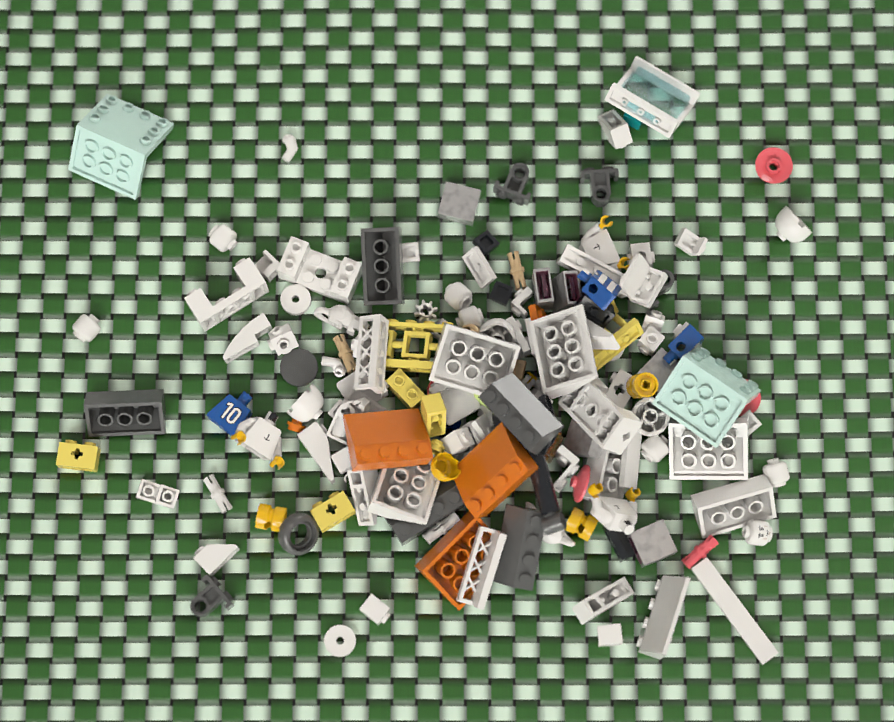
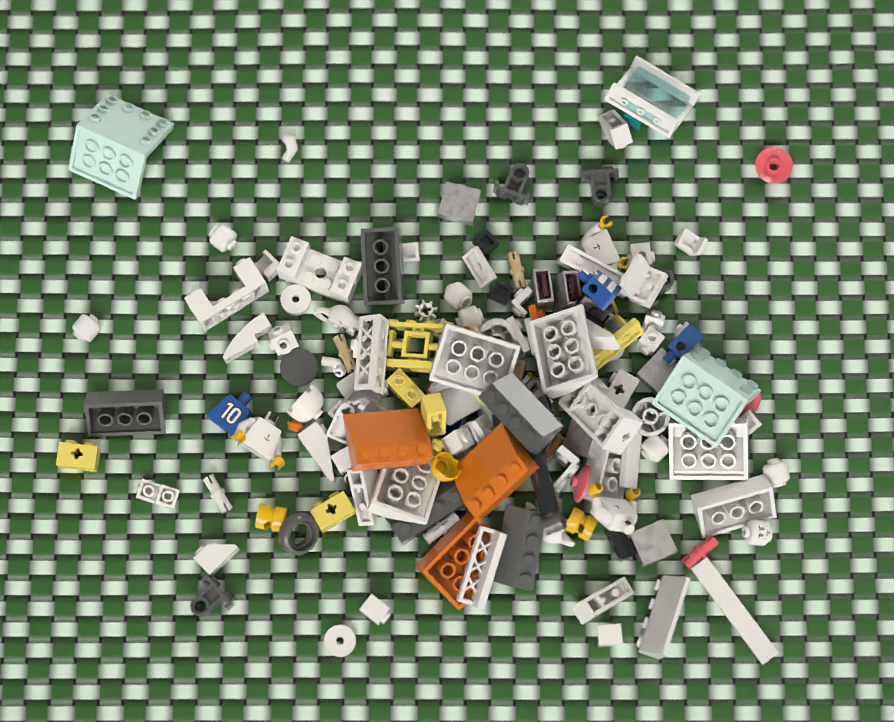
yellow wheel [626,372,658,399] -> none
white cylinder [775,206,812,243] -> none

